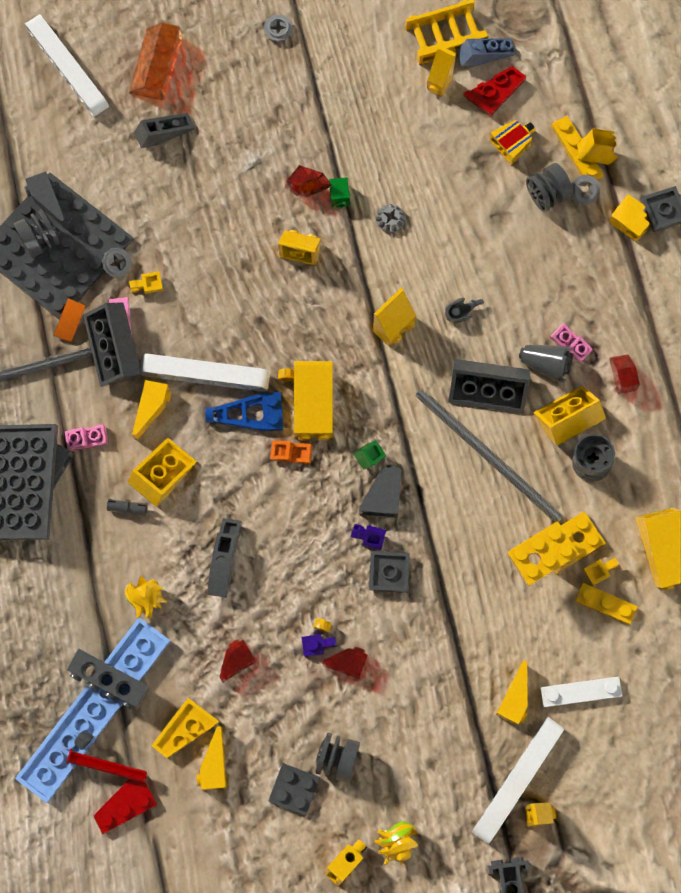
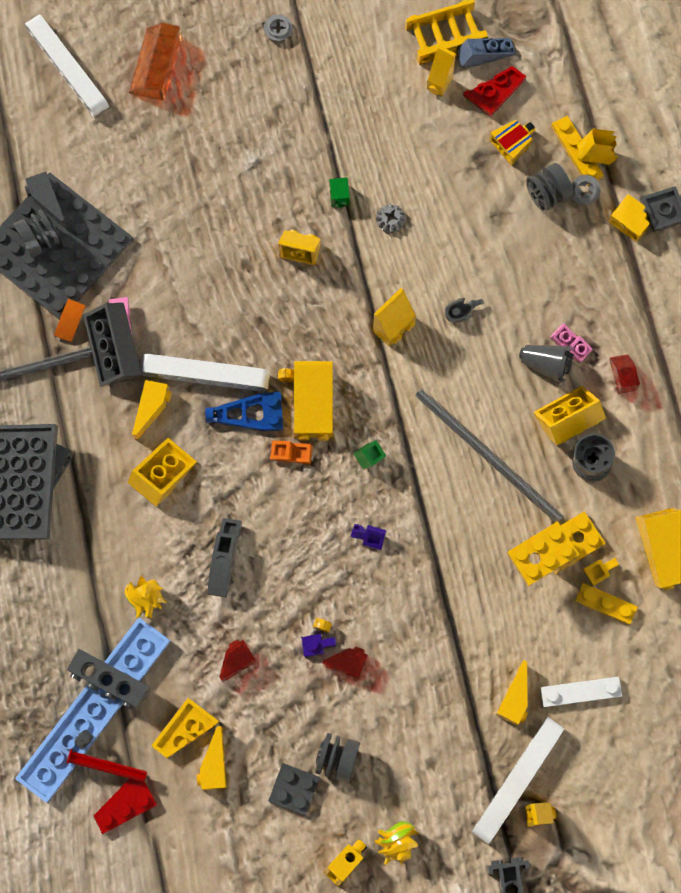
bright pink slope [65,424,109,450] -> none
light grey gear [101,248,131,278] -> none
dark grey pin [107,499,148,516] -> none
yellow plate [129,271,163,294] -> none
dark grey slope [134,113,195,148] -> none
clear red slope [286,165,332,197] -> none
dark grey slope [359,465,402,518] -> none
dark grey plate [369,551,410,593] -> none
dark grey slope [448,359,530,413] -> none

